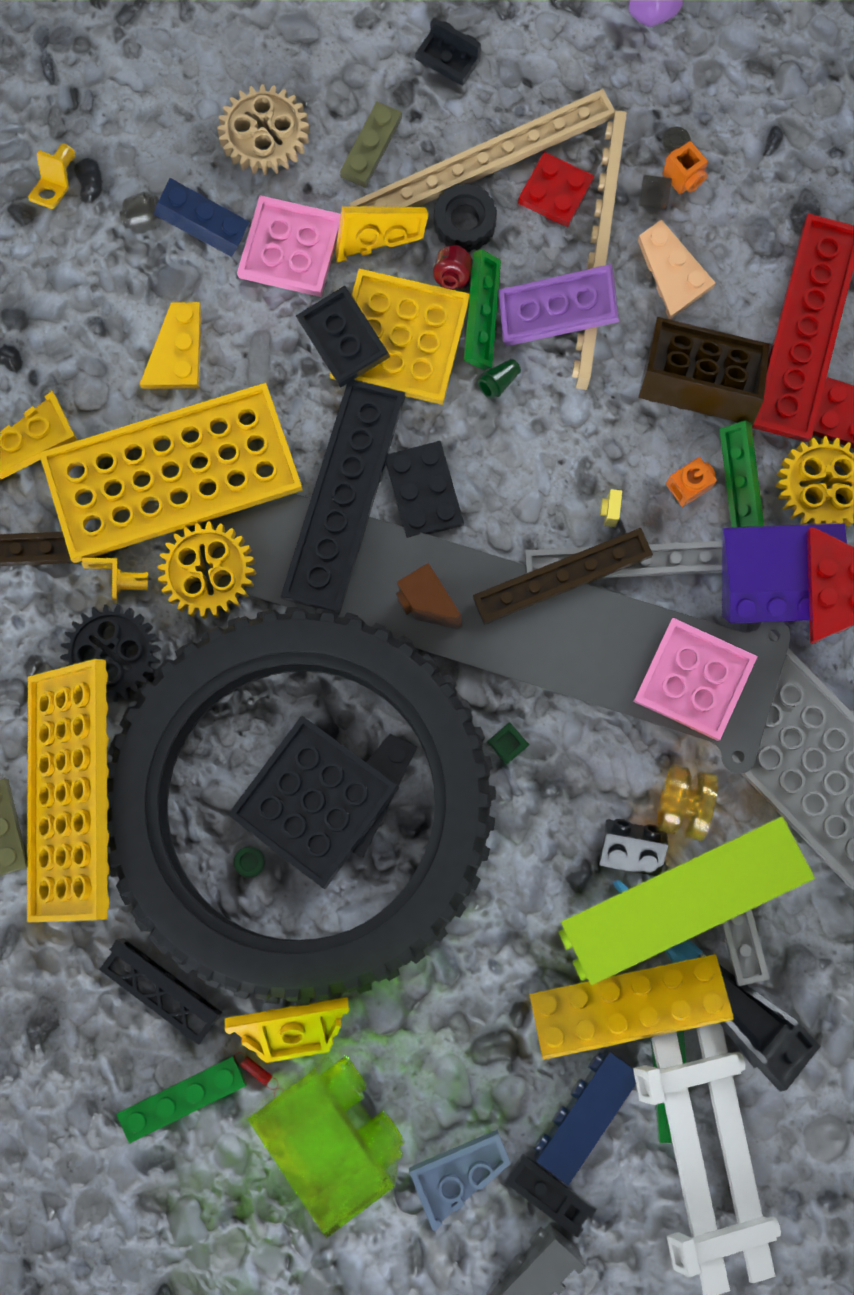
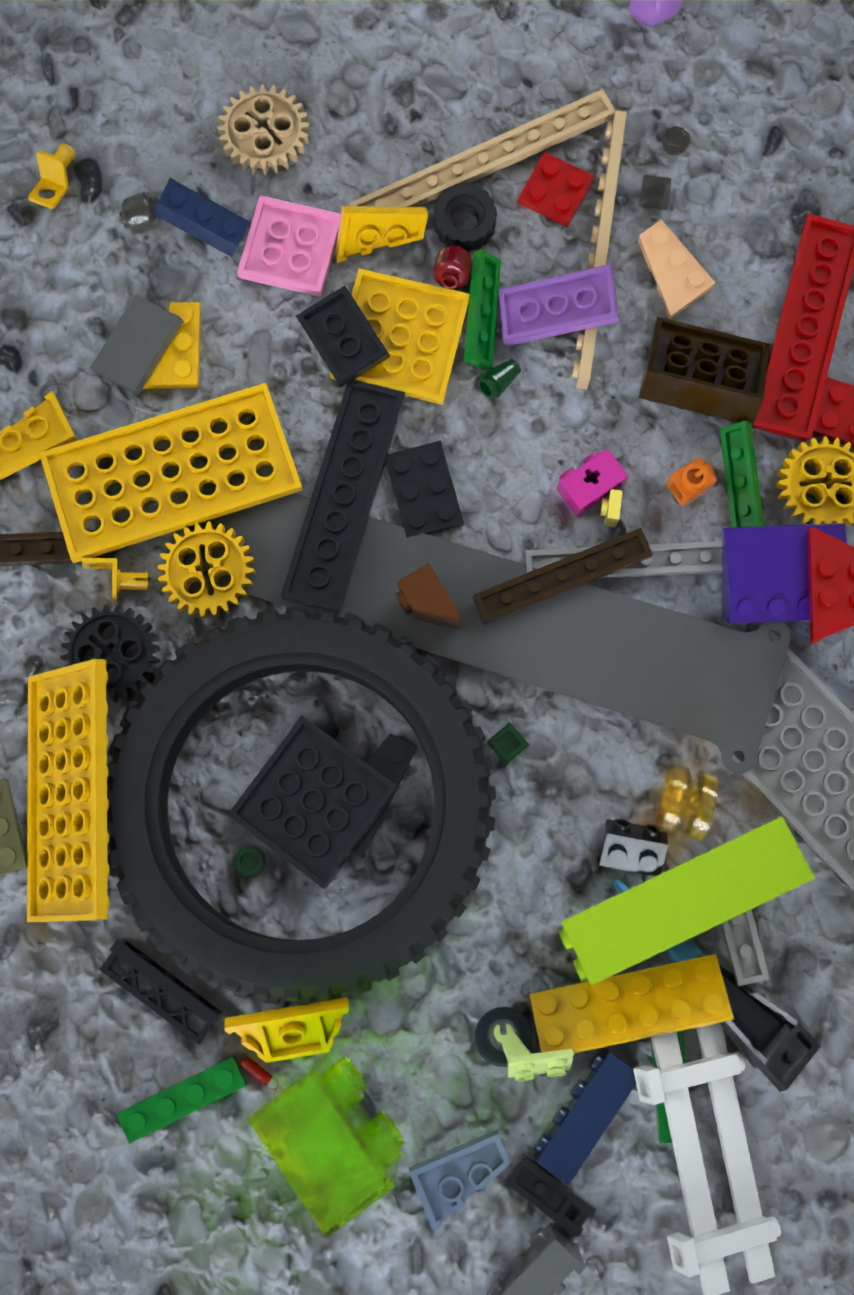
olive plate [340,101,402,188] -> none
black bracket [415,17,481,86] -> none
bright pink plate [633,618,758,741] -> none
orange brick [662,141,708,195] -> none
none -> dark grey tile [90,294,184,395]
none -> plate [475,1007,574,1081]
none -> dark pink brick [557,448,629,517]

